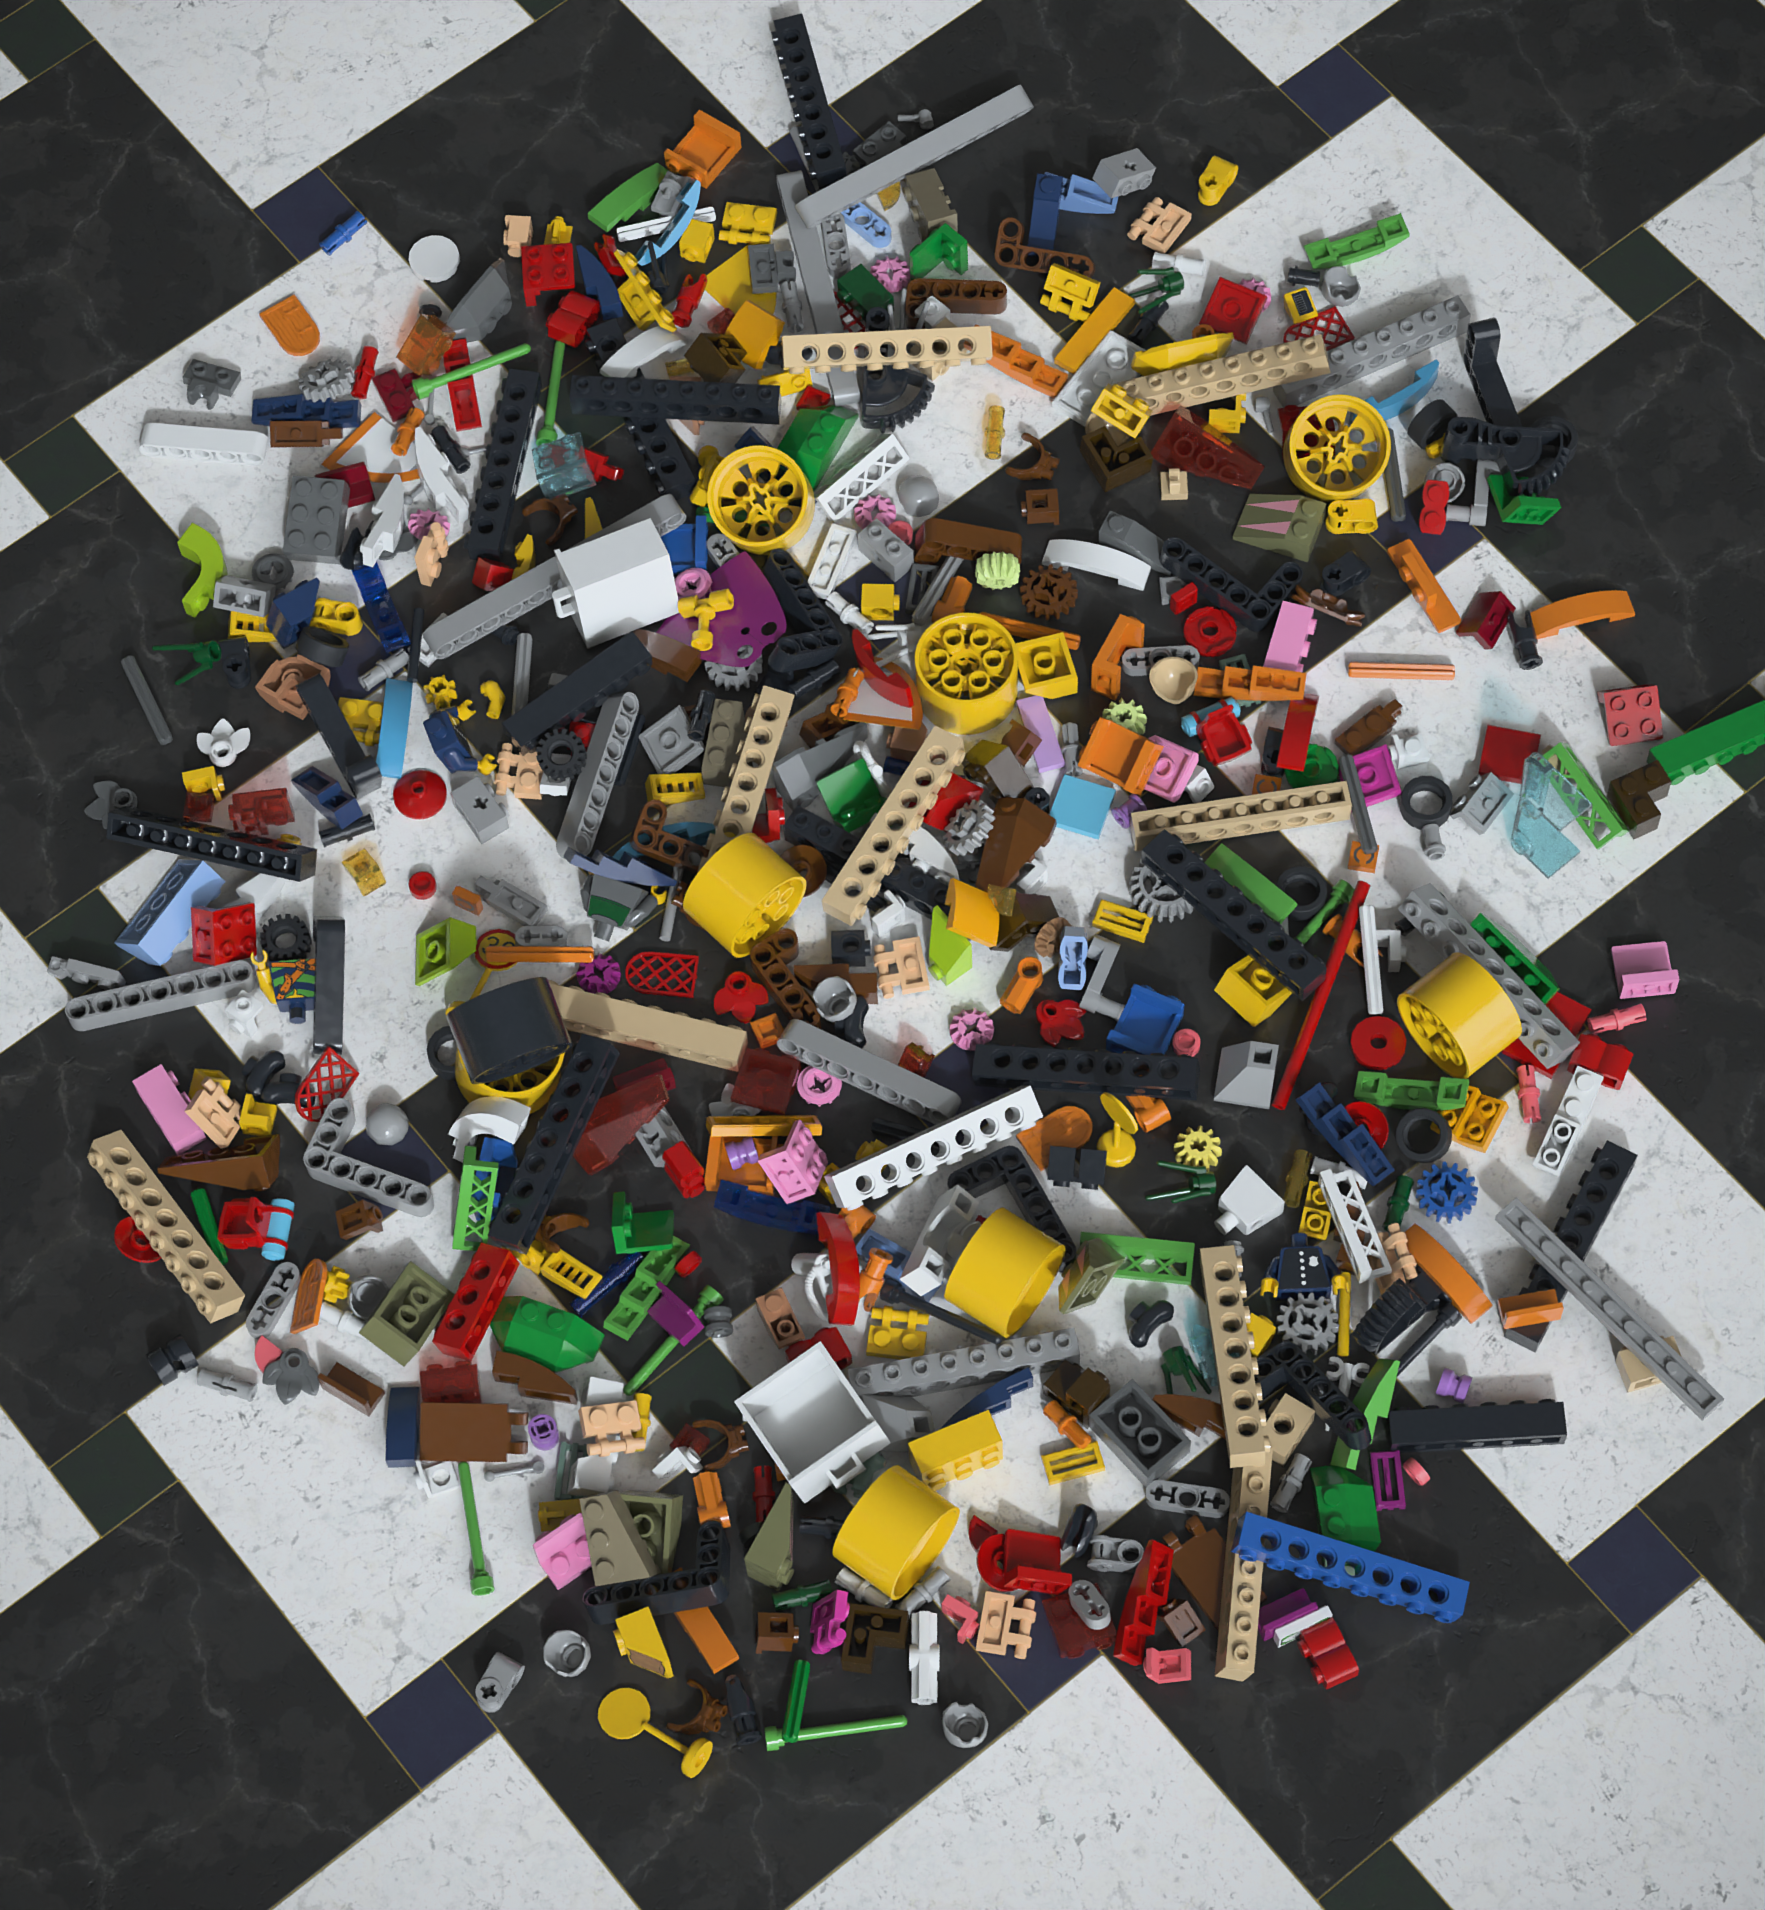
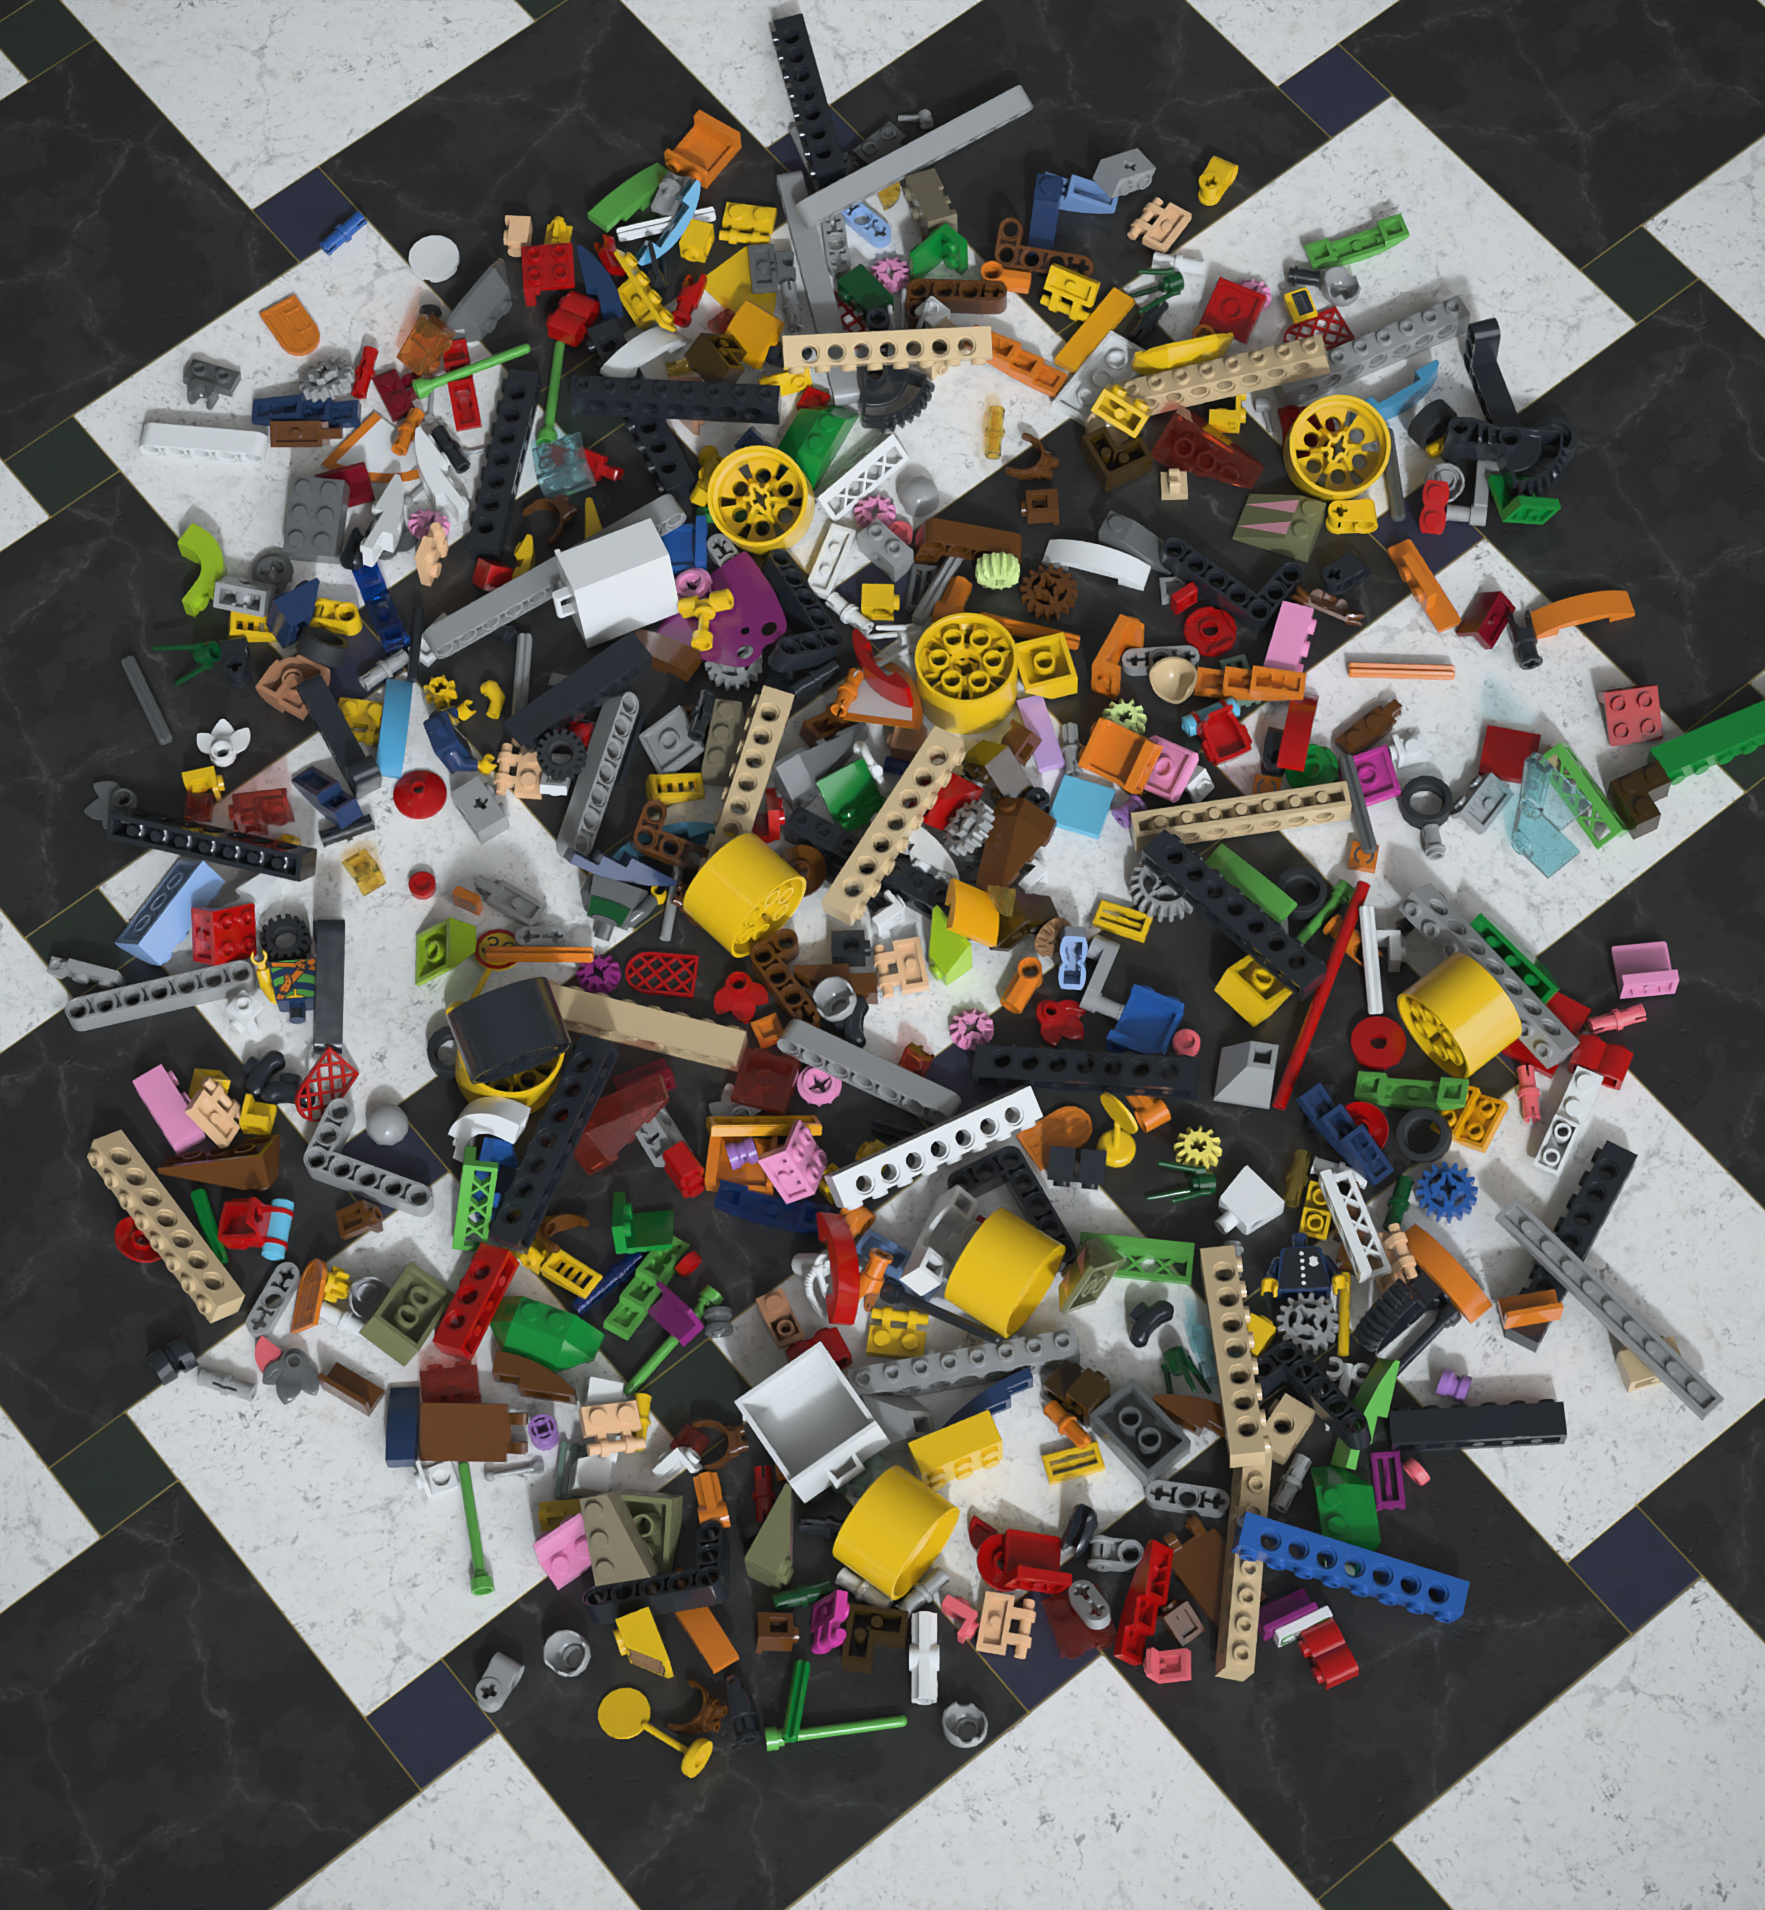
none -> orange piece [981,261,1032,294]

